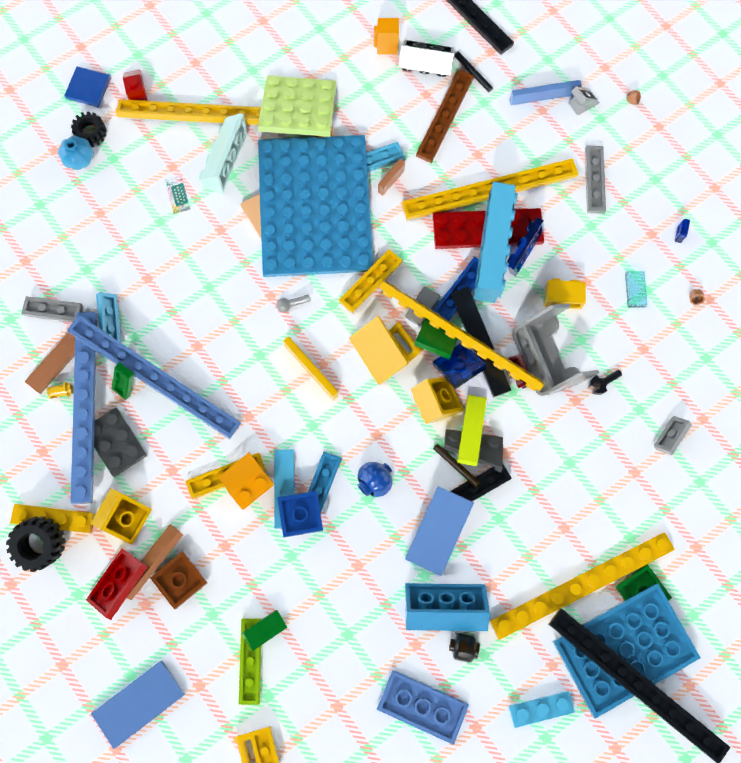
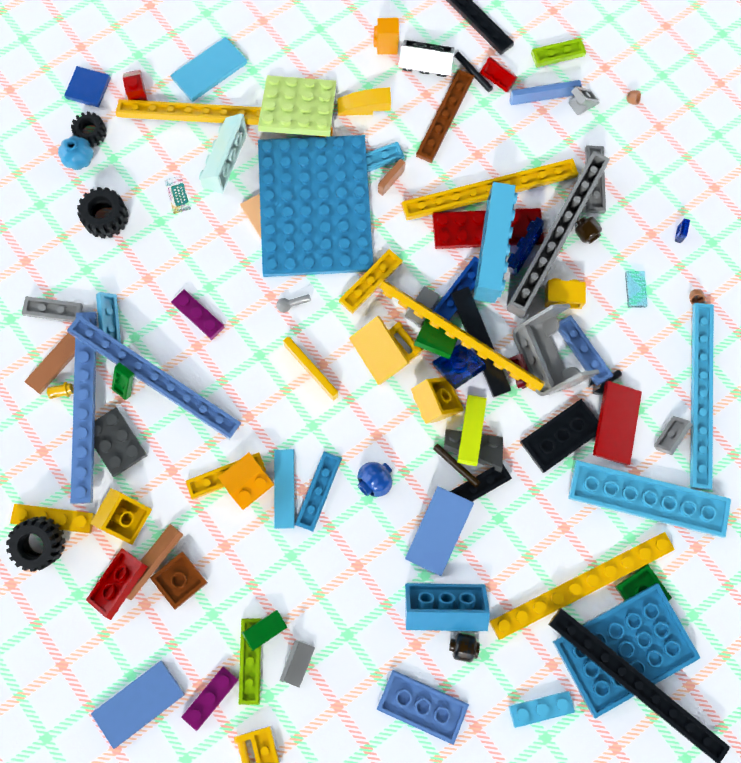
blue plate [277,491,323,538] -> none
none -> black tyre [77,187,129,239]
none -> medium azure tile [170,37,248,102]
none -> magenta plate [171,289,225,341]
none -> magenta plate [181,666,239,731]
none -> light grey panel [279,640,315,688]
none -> yellow slope [337,87,391,116]
none -> red plate [479,57,518,93]
none -> light grey brick [507,151,610,319]
none -> black tile [520,399,598,473]
none -> lime plate [531,38,586,68]
none -> medium blue tile [558,315,614,386]
none -> medium azure plate [568,460,731,538]
none -> dark brown head [575,216,602,244]
none -> red tile [593,381,642,466]
none -> medium azure plate [690,303,714,490]

